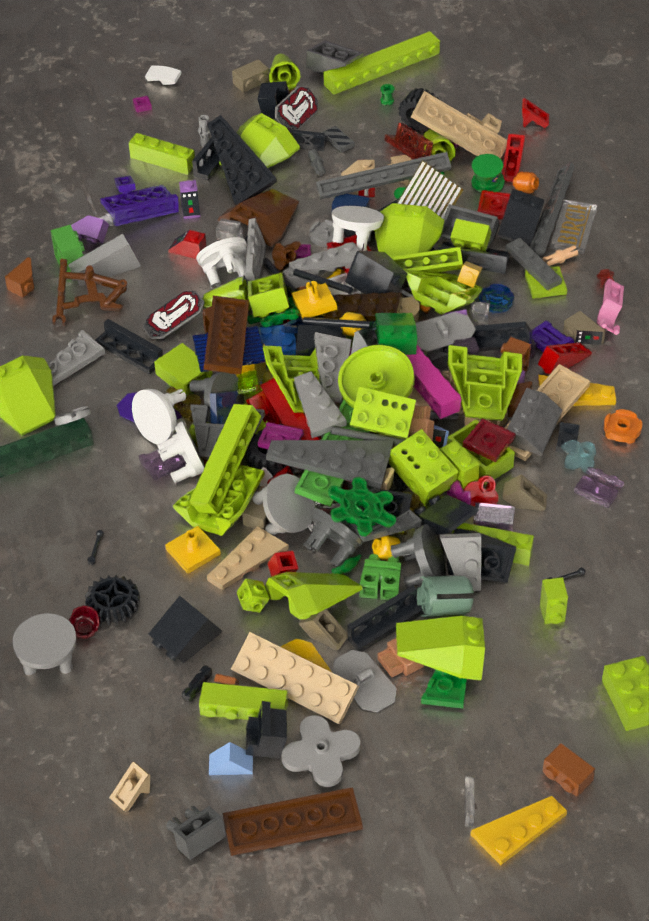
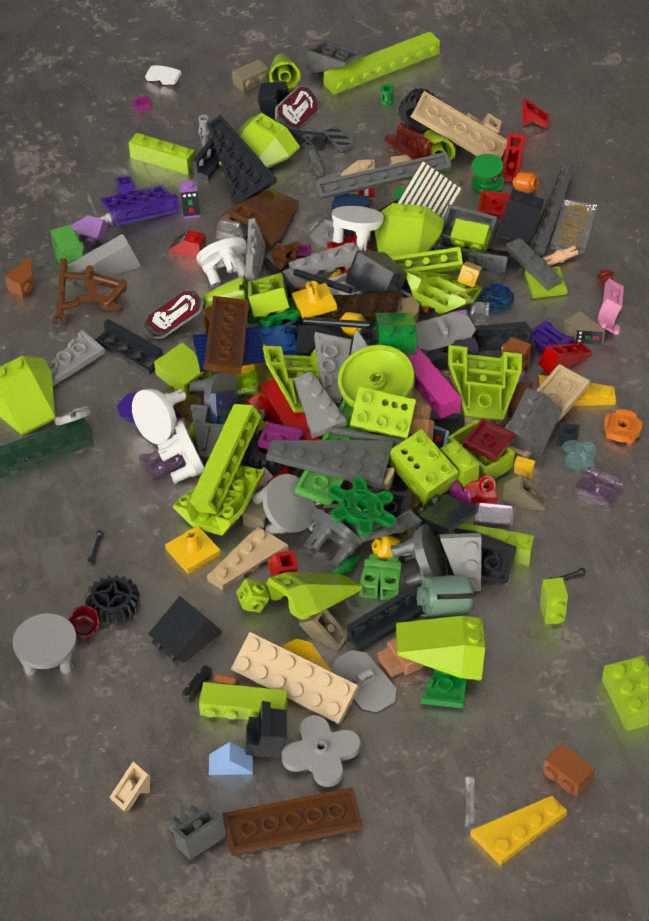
none -> yellow plate [514,456,536,479]

